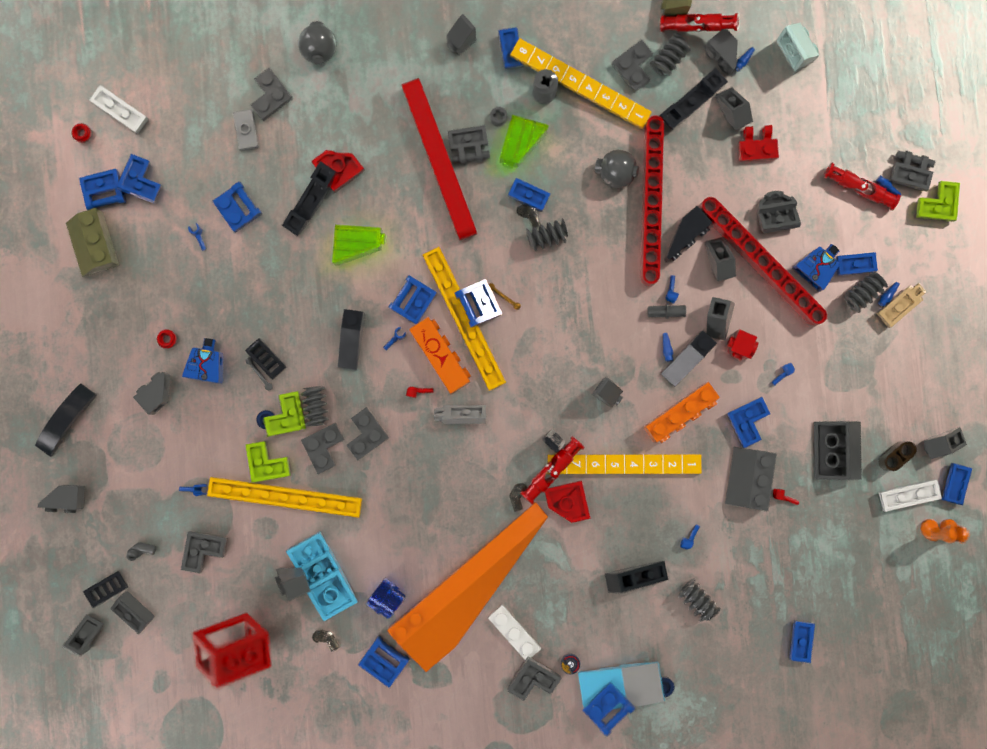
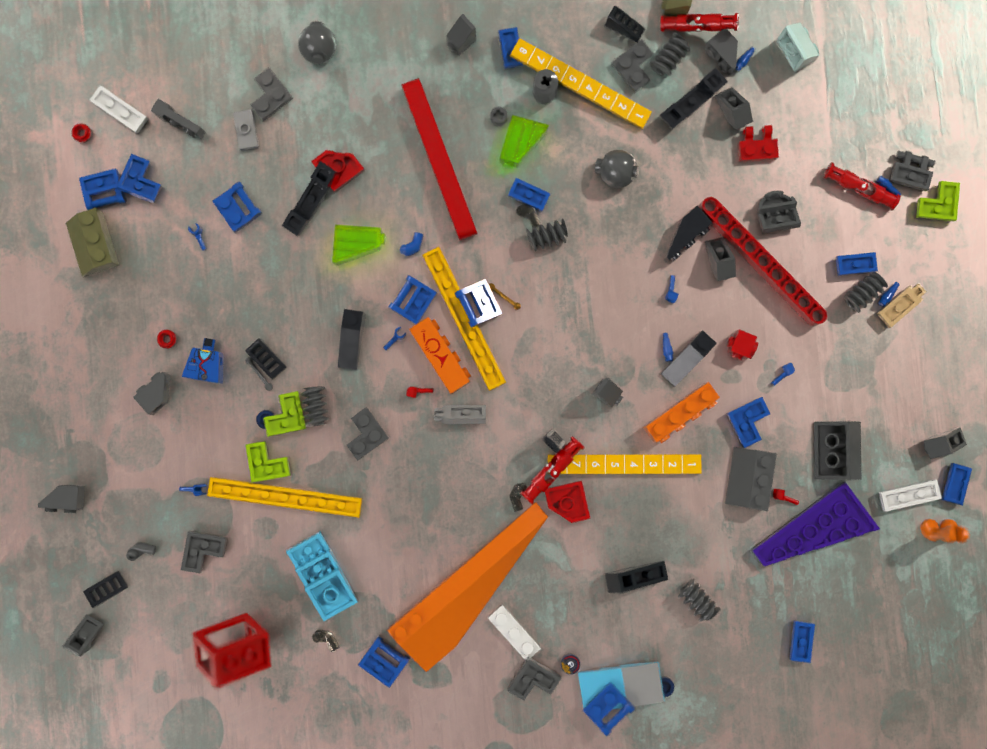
black slope [35,383,97,457] -> none
dark grey slope [110,591,154,635] -> none
dark grey slope [275,568,311,601] -> none
dark grey plate [301,423,344,474] -> none
clear blue piece [365,578,405,619] -> none
dark grey plate [448,125,490,164] -> none
red beam [640,115,664,287] -> none
dark grey axle [647,304,686,319] -> none
blue hand [680,525,700,549] -> none
dark grey slope [706,297,735,341] -> none
blue torso [792,244,840,292] -> none
dark brown beam [878,441,917,471] -> none
none -> dark grey plate [151,99,205,138]
none -> blue arm [400,232,424,256]
none -> black slope [604,5,645,43]
none -> dark purple wing [751,482,880,566]

